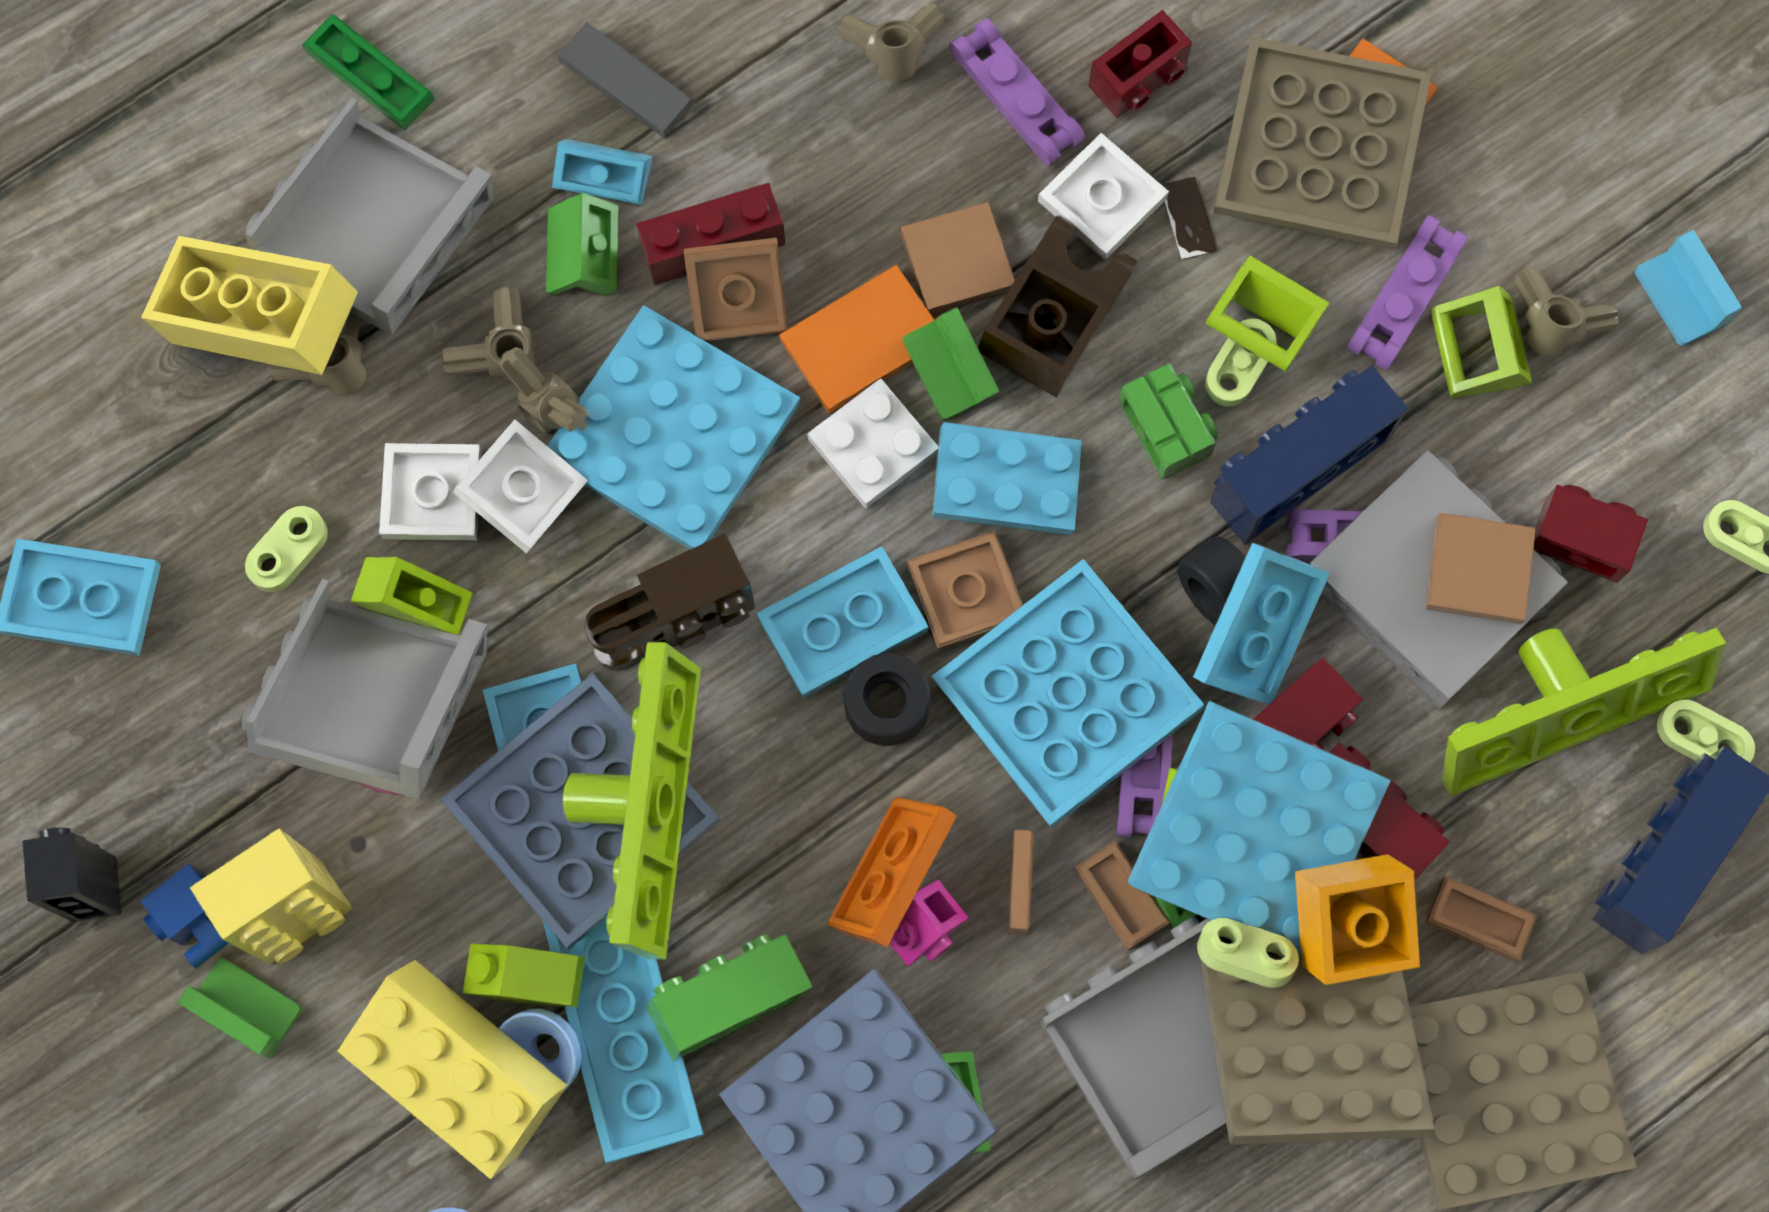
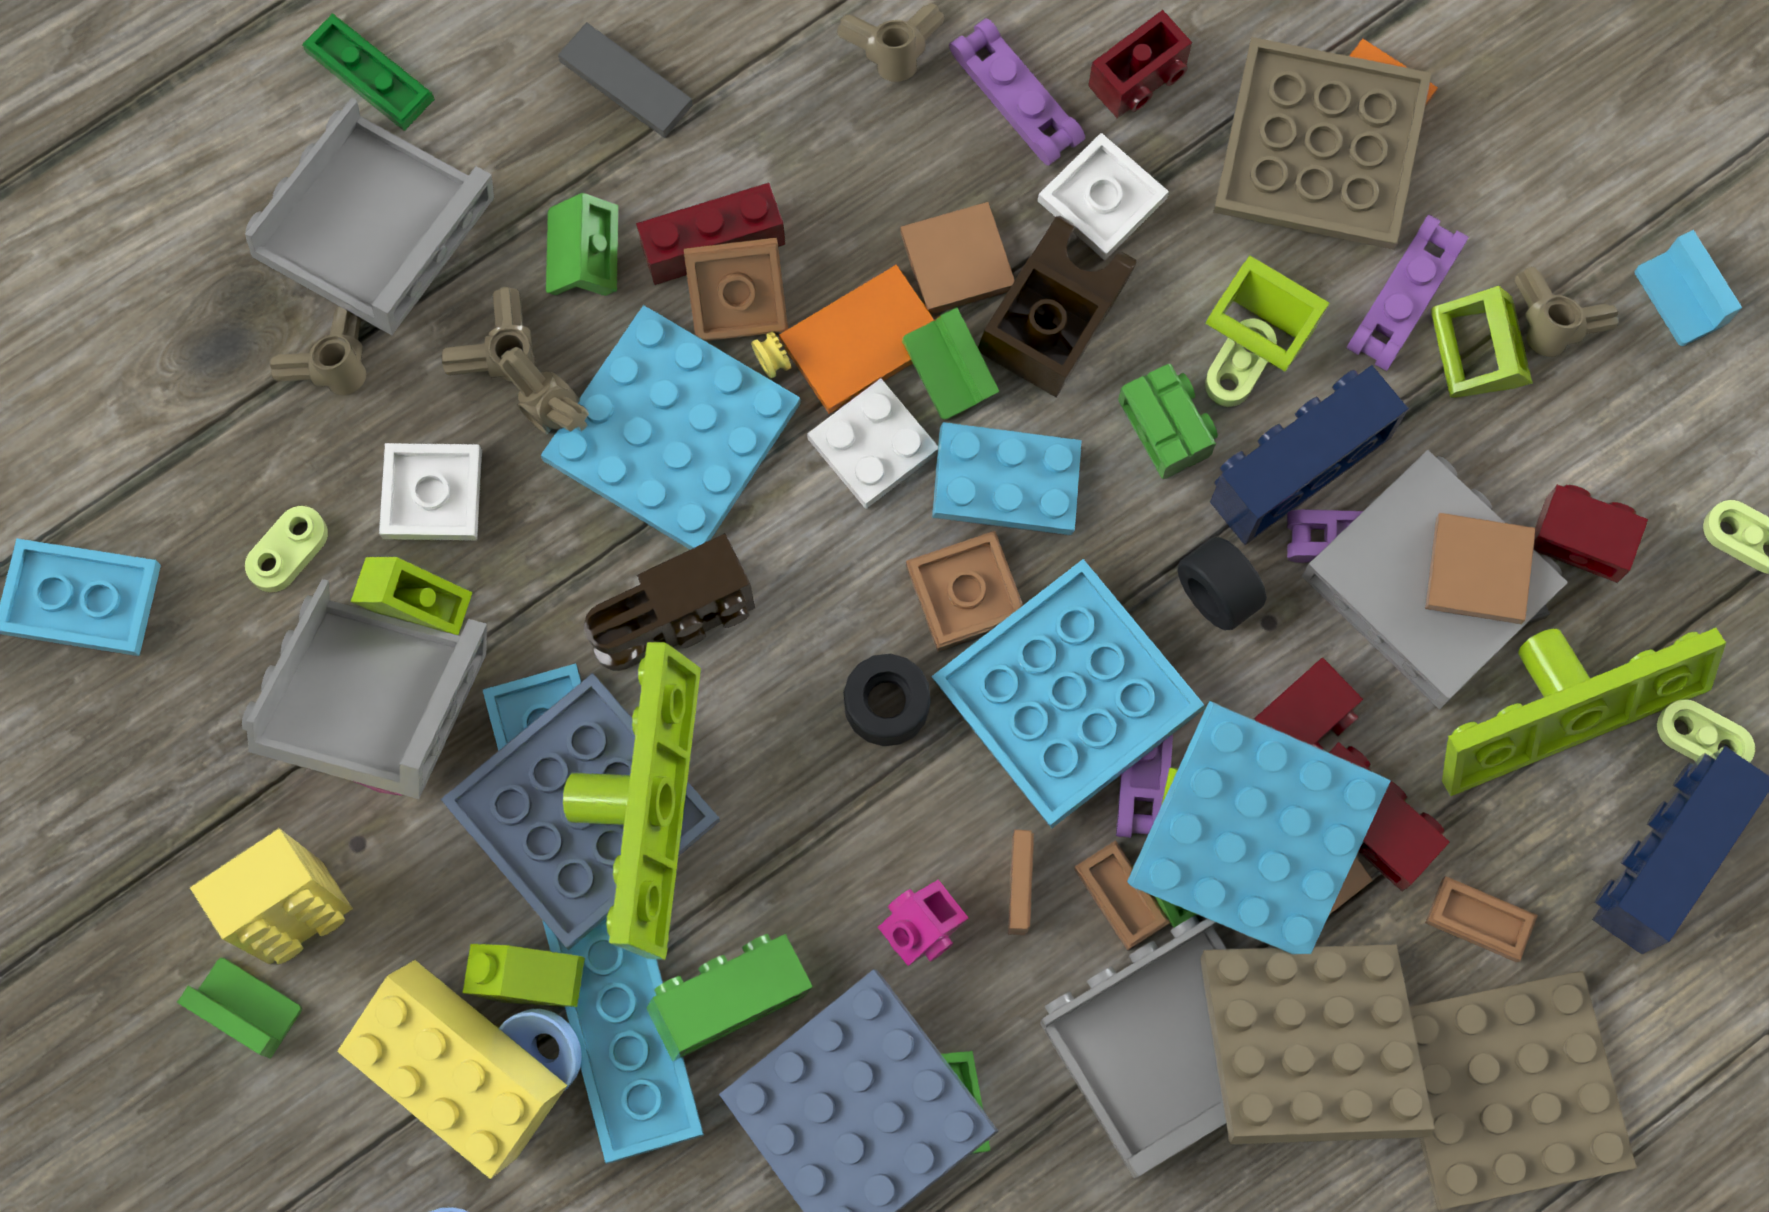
black brick [22,827,121,922] -> none
blue brick [140,863,229,969] -> none
light yellow brick [141,236,358,375] -> none
white plate [453,420,588,553] -> none
medium azure slope [552,139,653,205] -> none
medium azure plate [756,546,929,699] -> none
orange tile [827,797,957,948] -> none
dark brown sticker [1161,177,1217,259] -> none
medium azure plate [1193,542,1330,705] -> none
yellowish green plate [1197,918,1299,988] -> none
light orange brick [1295,854,1420,985] -> none
none -> light yellow bush [751,331,792,379]

